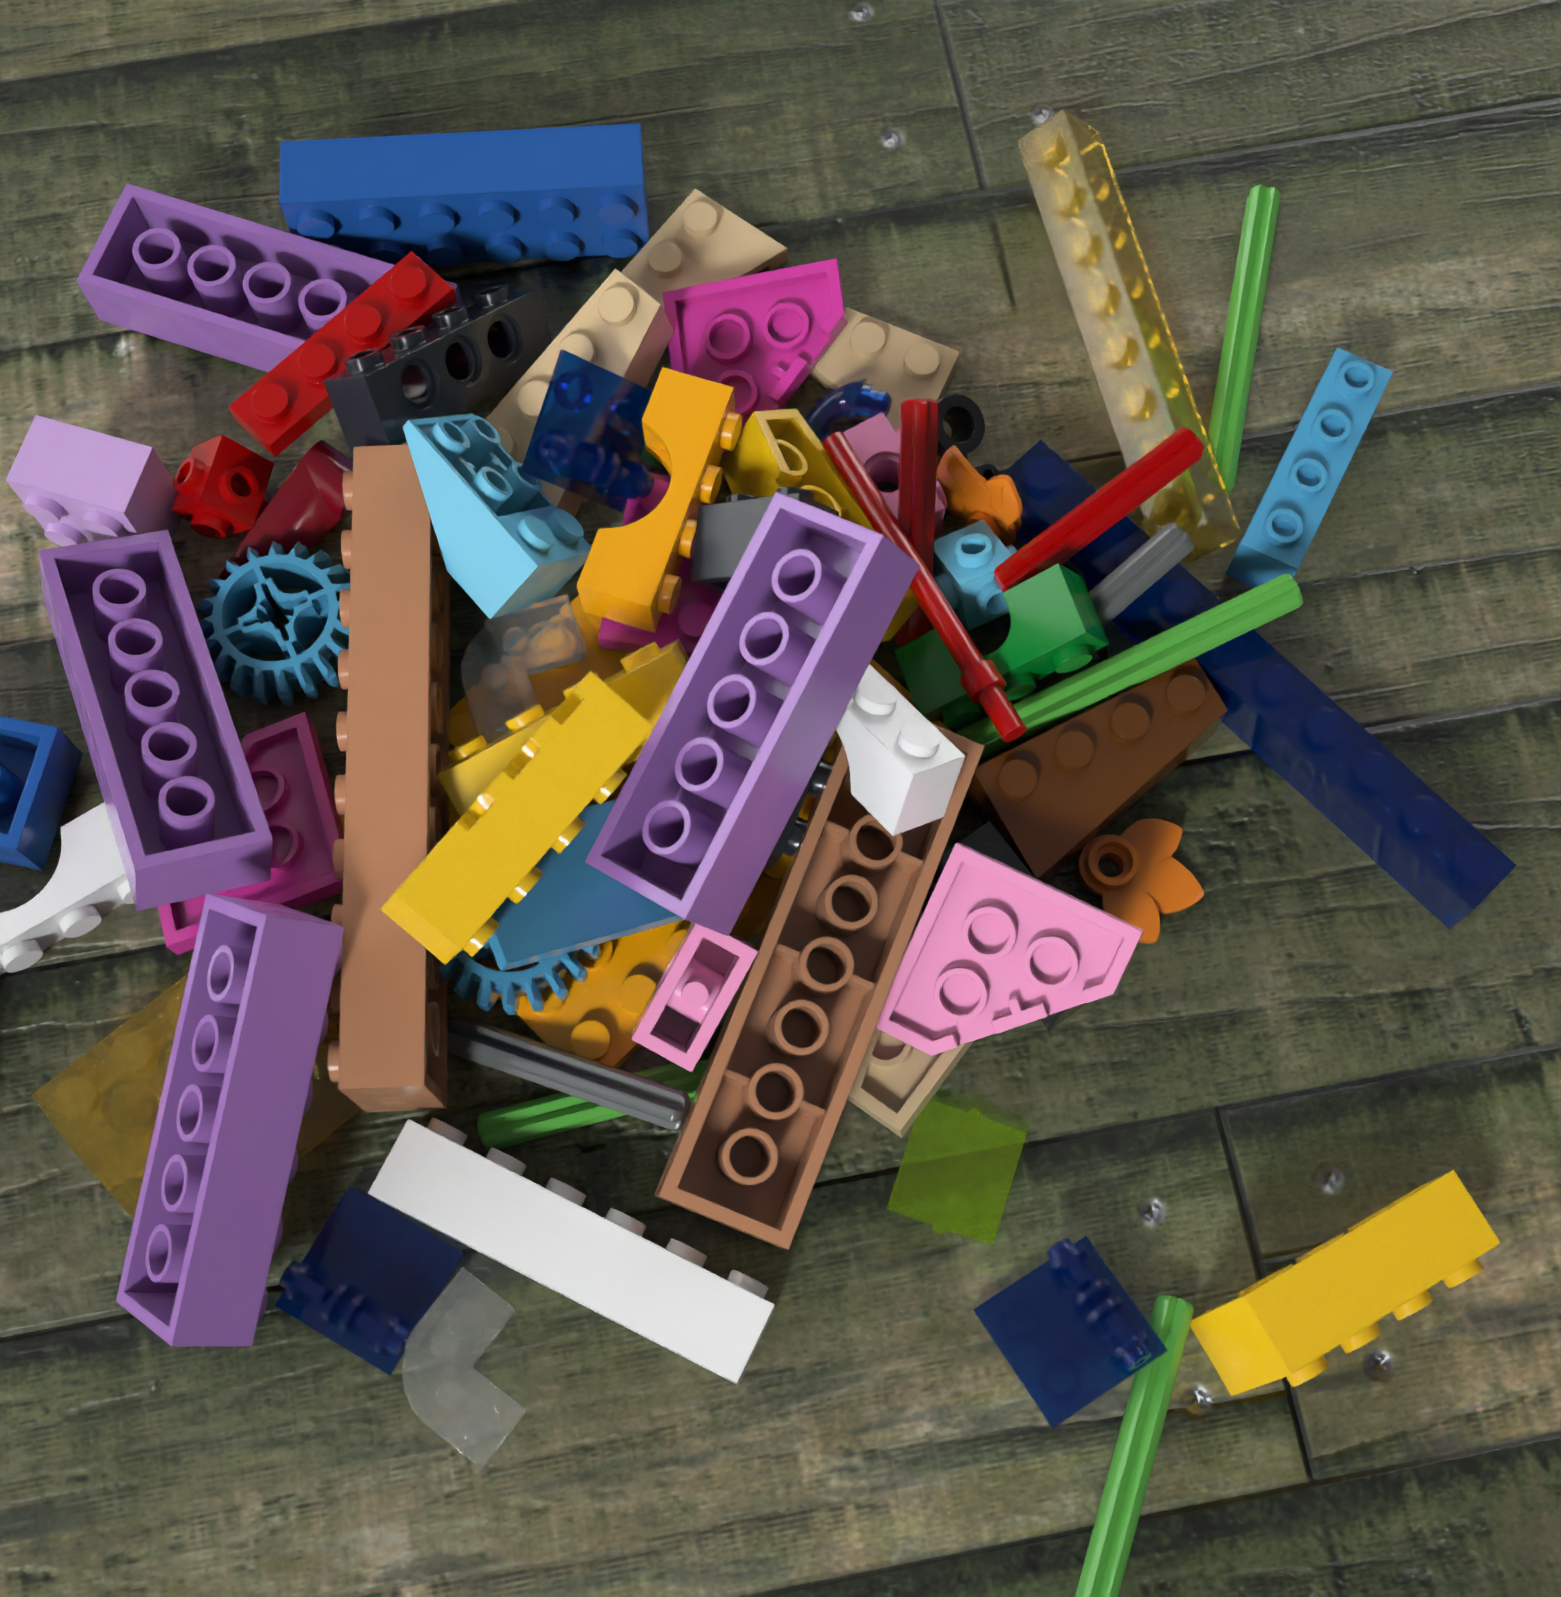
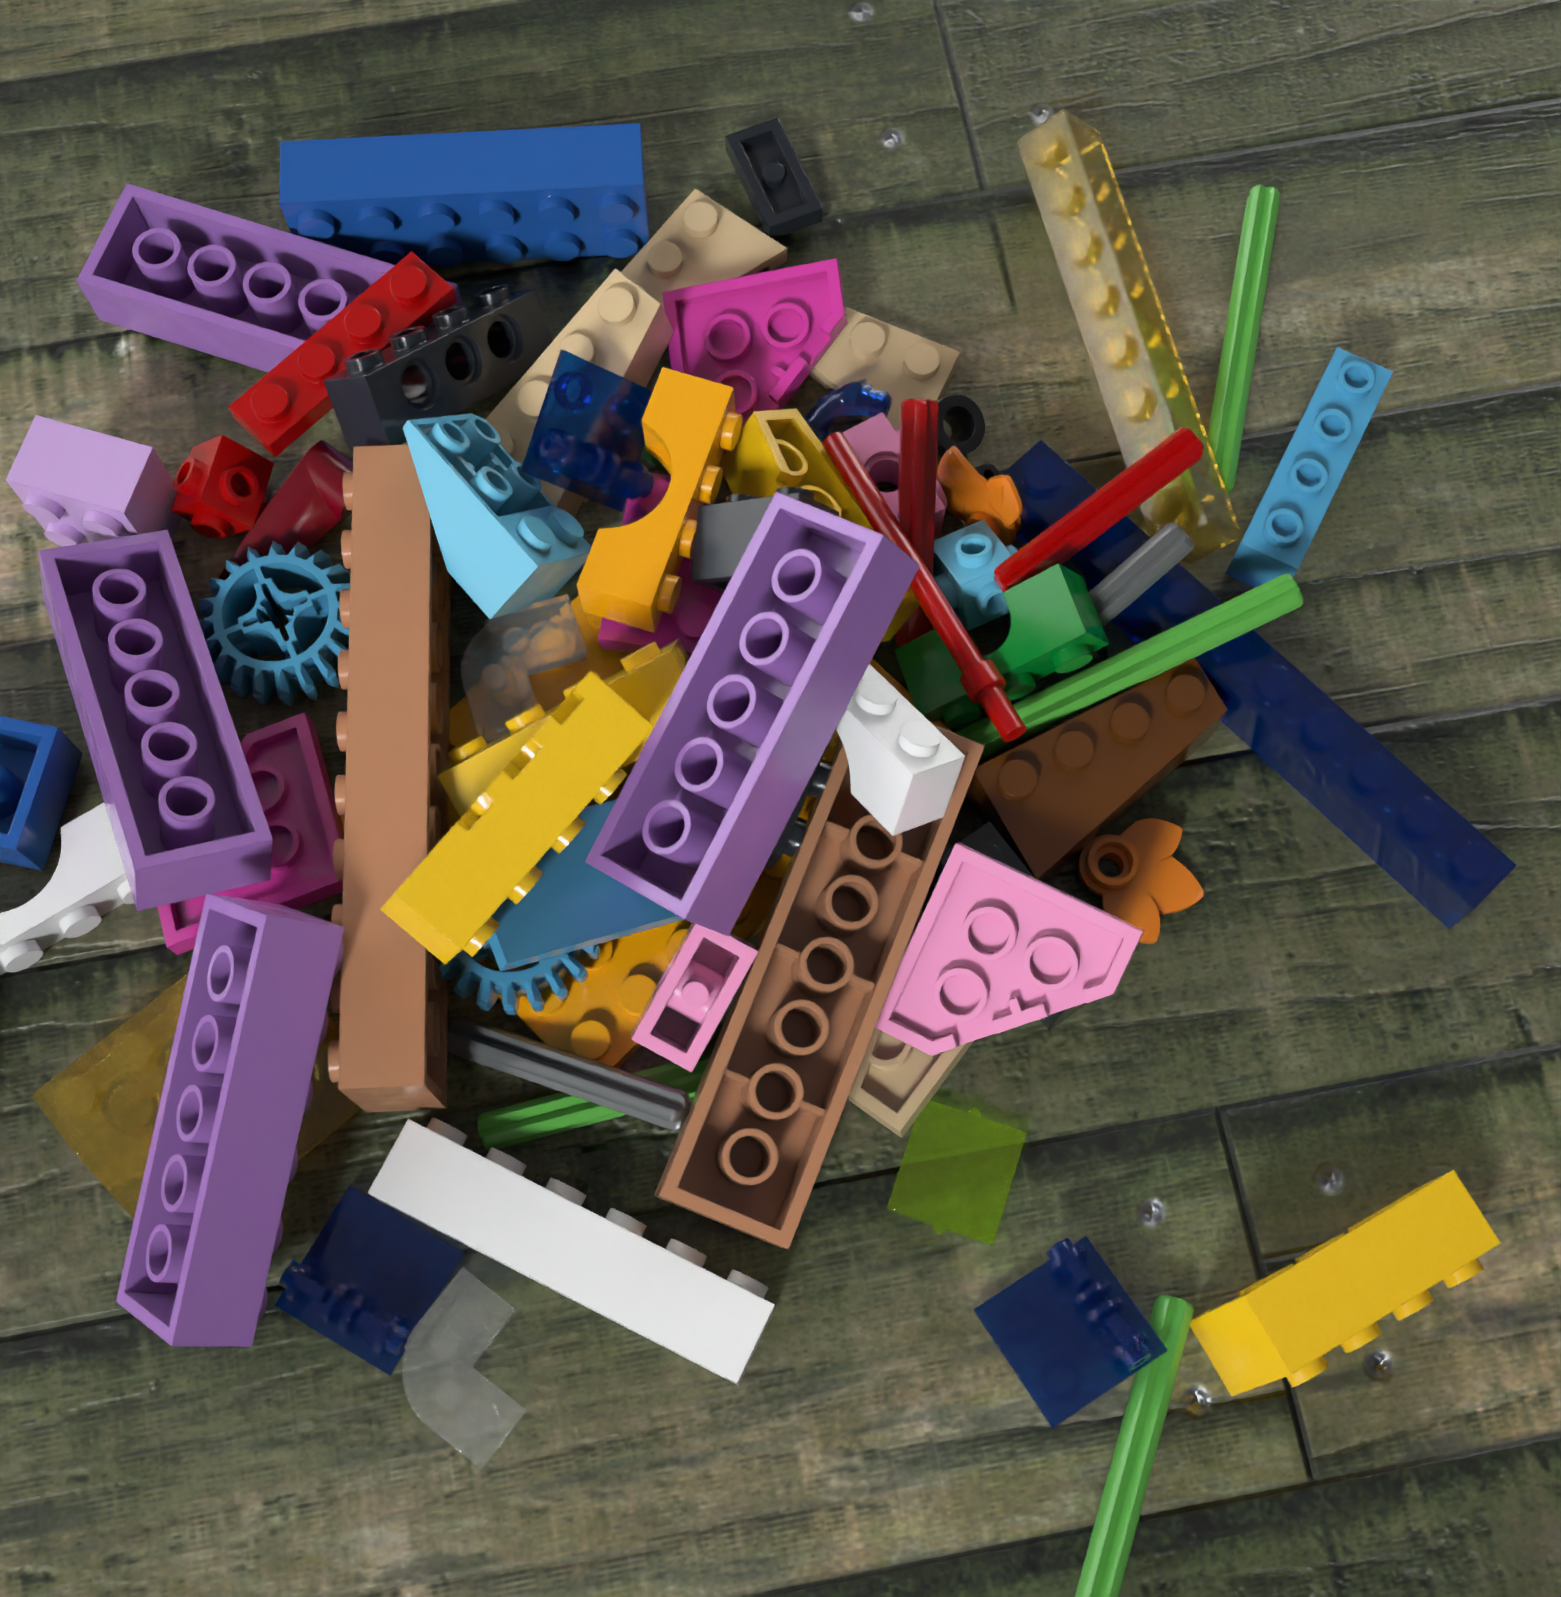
none -> black plate [725,118,823,239]

